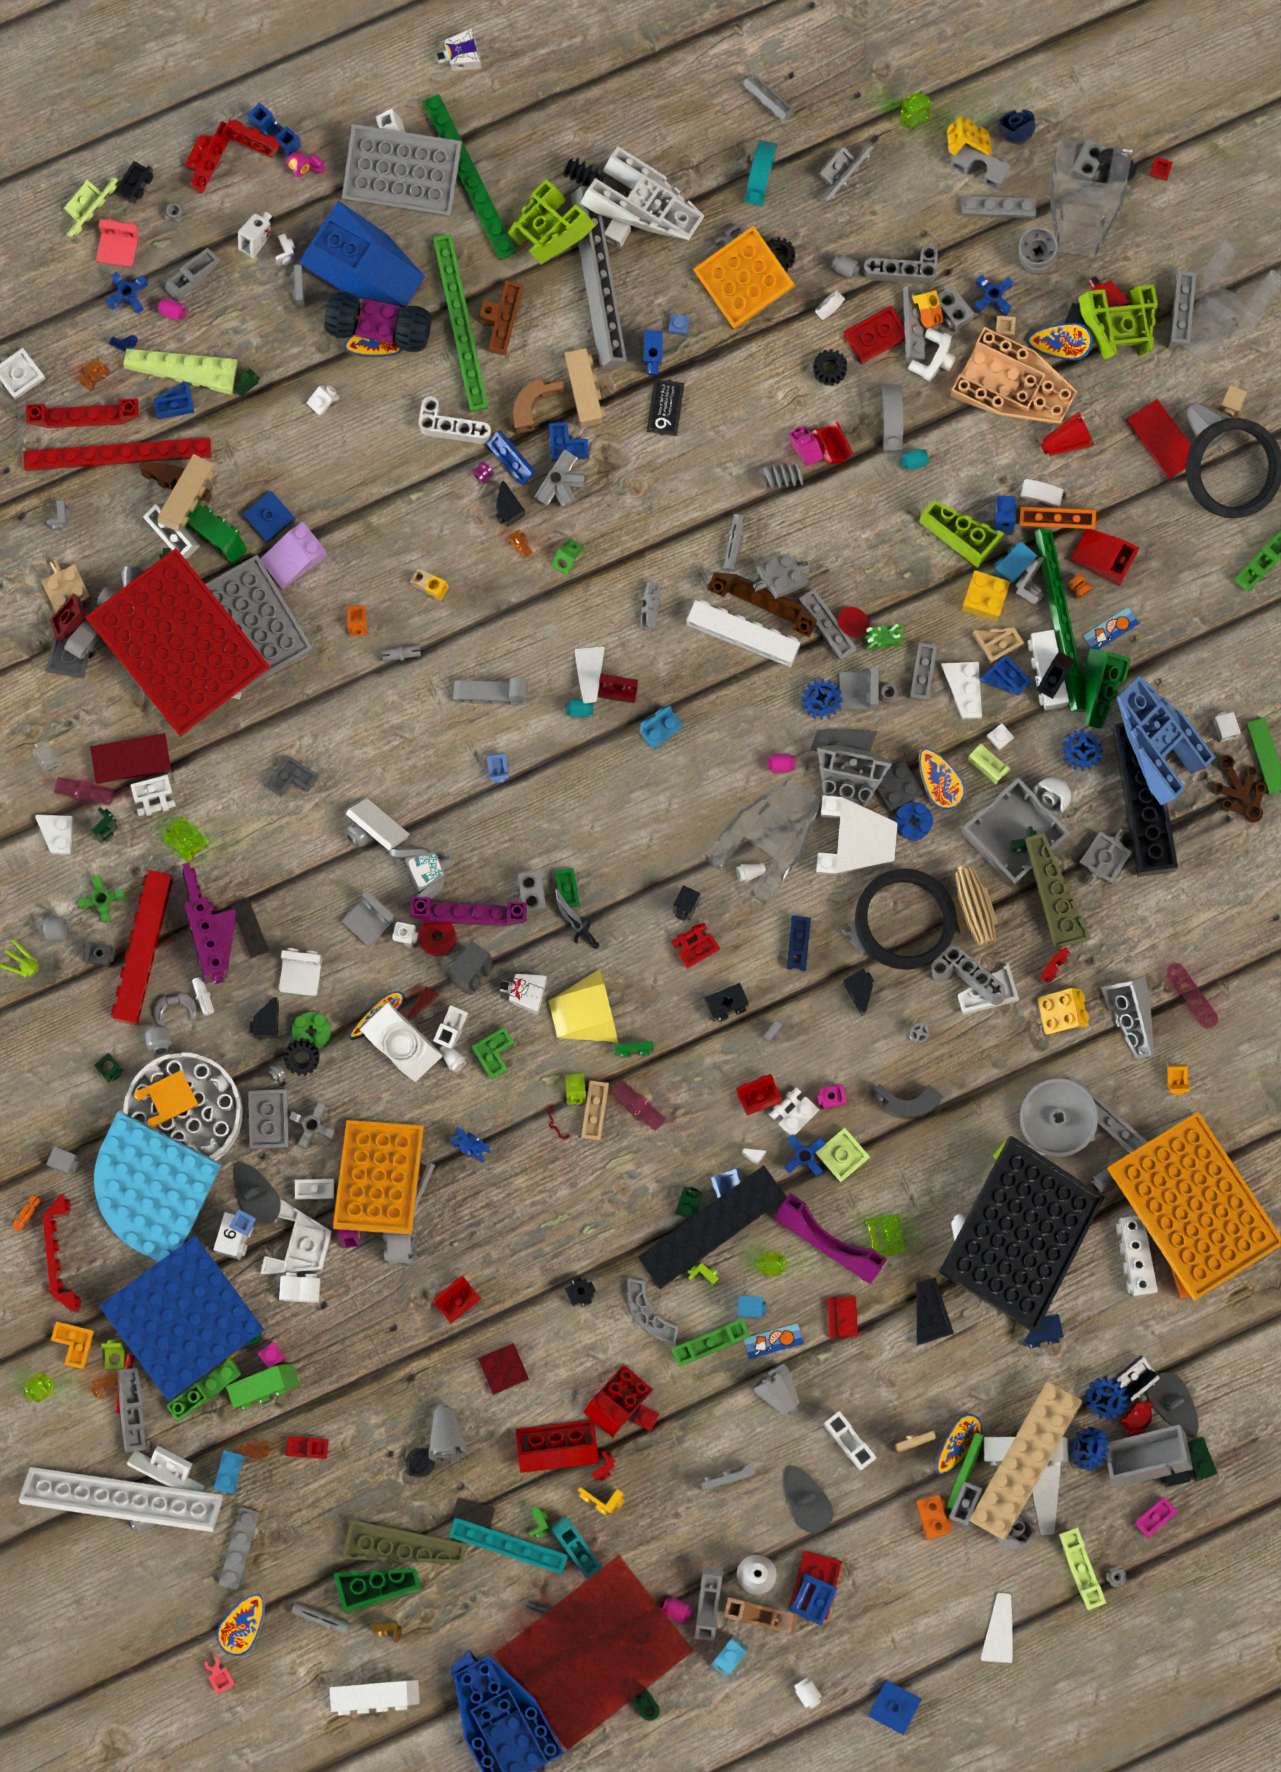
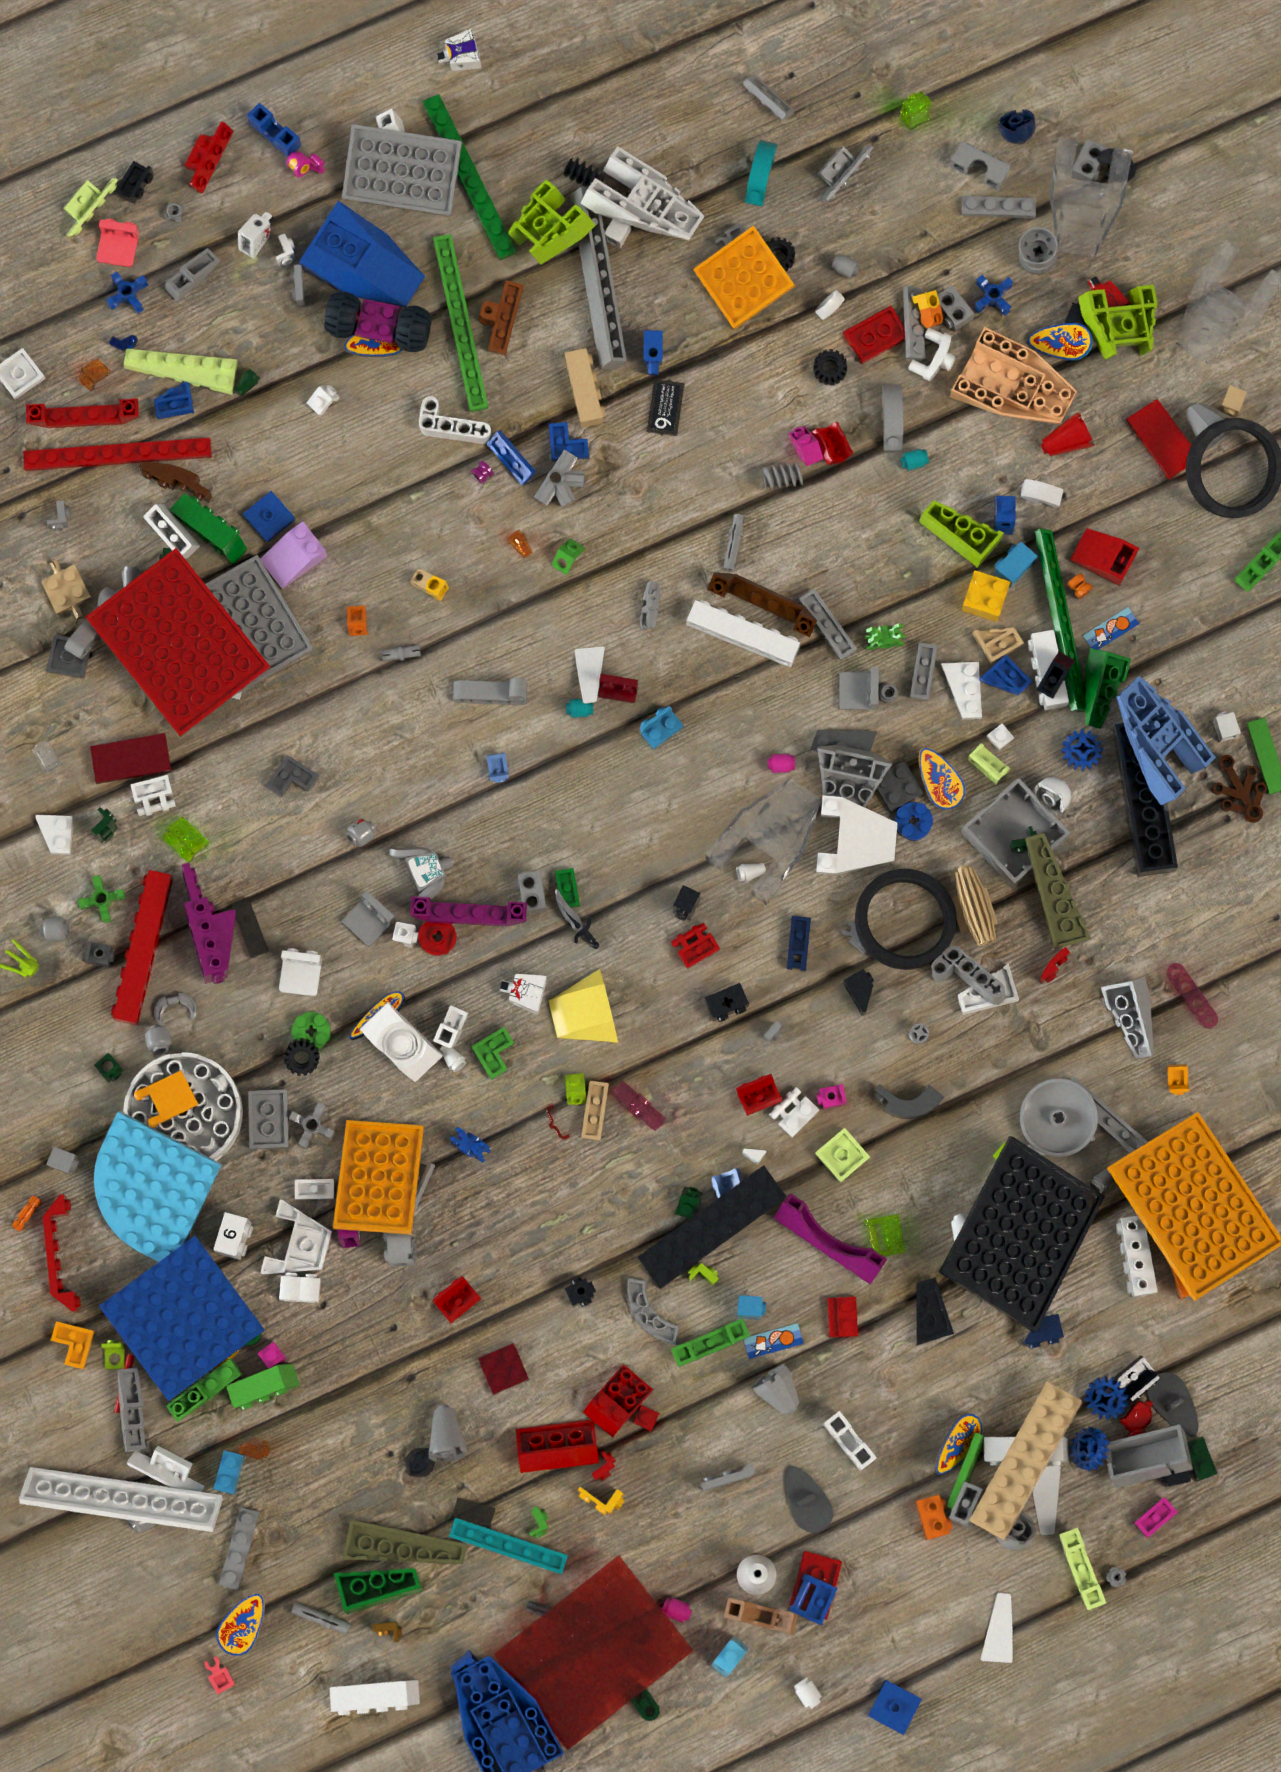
clear neon green head [24,1373,54,1403] -> none
dark red plate [50,593,86,643] -> none
clear pink piece [54,777,114,806] -> none
clear orange bracket [91,1372,118,1400] -> none
dark pink brick [158,298,187,322] -> none
tan brick [158,454,215,532] -> none
white axle [191,977,214,1016] -> none
red plate [221,119,280,158] -> none
medium blue plate [229,1209,256,1236] -> none
dark grey shield [235,1163,281,1226] -> none
black slope [250,997,279,1039] -> none
light grey plate [269,1064,286,1083] -> none
red slope [285,1436,329,1459] -> none
white tile [346,798,410,850] -> none
clear red piece [407,986,439,1021] -> none
dark grey brick [448,940,493,995] -> none
black slope [495,481,526,528] -> none
medium nougat arch [513,378,564,434] -> none
teal slope [550,1515,603,1579] -> none
green plate [614,1041,654,1058] -> none
medium blue plate [668,313,690,336] -> none
light grey arch [694,1568,723,1641] -> none
light grey plate [753,553,811,599] -> none
clear neon green head [757,1251,786,1277] -> none
blue pin [784,1134,826,1177] -> none
blue gear [801,678,843,720] -> none
red sticker [838,607,870,638] -> none
light grey beam [863,244,938,284] -> none
tan plate [894,1431,936,1453] -> none
yellow bracket [947,116,992,156] -> none
tan plate [996,316,1016,337] -> none
light grey bracket [1016,557,1044,604] -> none
orange brick [1018,505,1096,529] -> none
yellow bracket [1038,988,1089,1034] -> none
light grey plate [1079,829,1132,886] -> none
red plate [1149,157,1173,181] -> none
light grey fence [1168,271,1197,349] -> none

